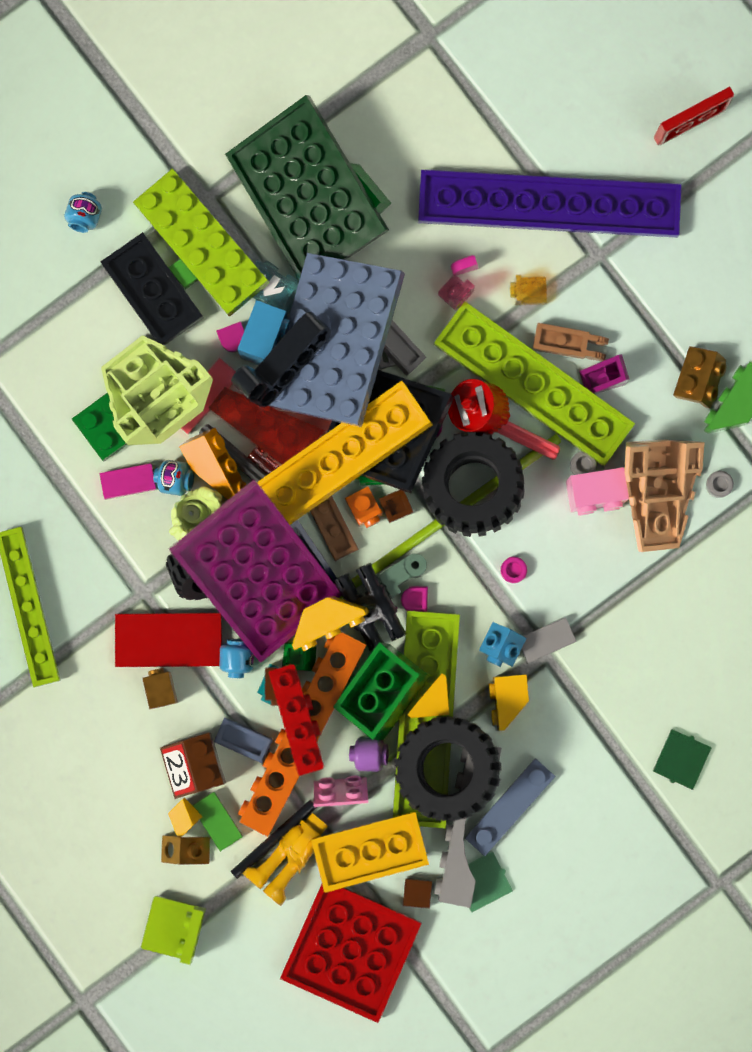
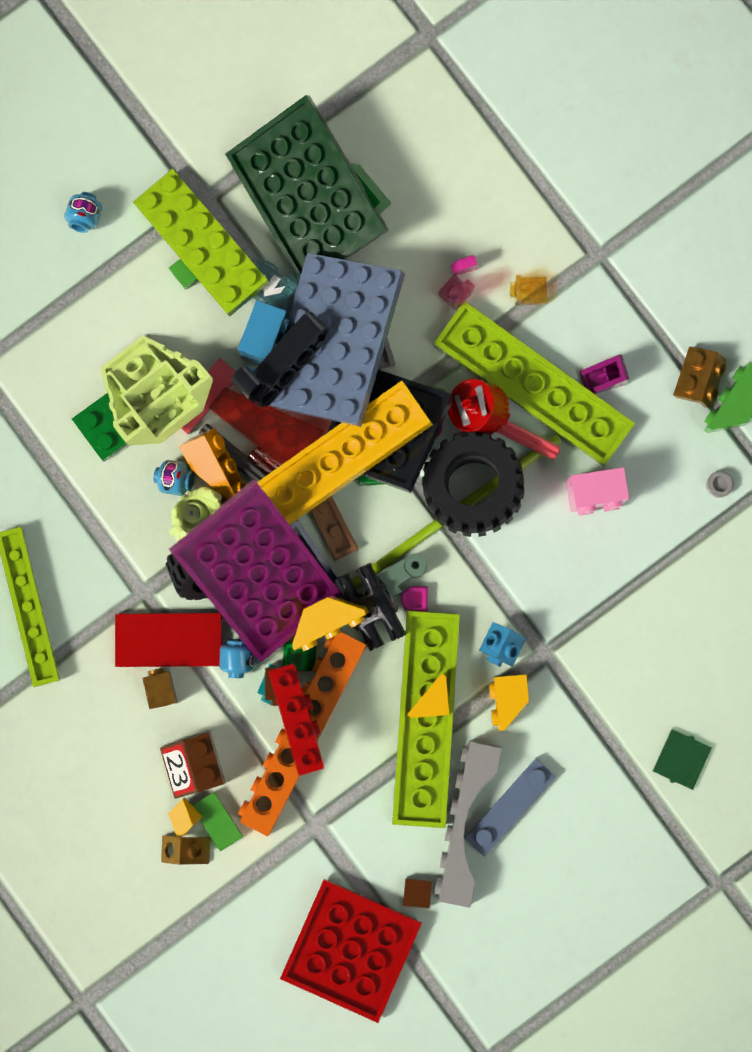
dark pink tile [99,463,157,500] -> none
black plate [100,232,204,345] -> none
lime bracket [141,896,206,965] -> none
sand blue tile [214,717,273,763] -> none
dark pink tile [216,321,244,353] -> none
black bar [230,799,317,879] -> none
yellow piece [242,813,328,906] -> none
yellow plate [311,812,429,892] -> none
bright pink hinge [314,776,368,807] -> none
green brick [333,642,430,740] -> none
orange bracket [345,486,383,528] -> none
medium lavender head [349,737,389,772] -> none
reddish brown plate [379,490,414,524] -> none
light grey tile [383,320,426,376] -> none
black tyre [395,716,501,821] -> none
dark purple plate [418,170,681,238] -> none
clear green piece [468,851,513,913] -> none
dark pink tile [500,557,527,584] -> none
light grey tile [521,618,576,663] -> none
medium nougat hinge [532,323,609,361] -> none
light grey tile [570,452,597,475] -> none
light nougat wedge [624,440,704,552] -> none
red tile [654,86,734,145] -> none

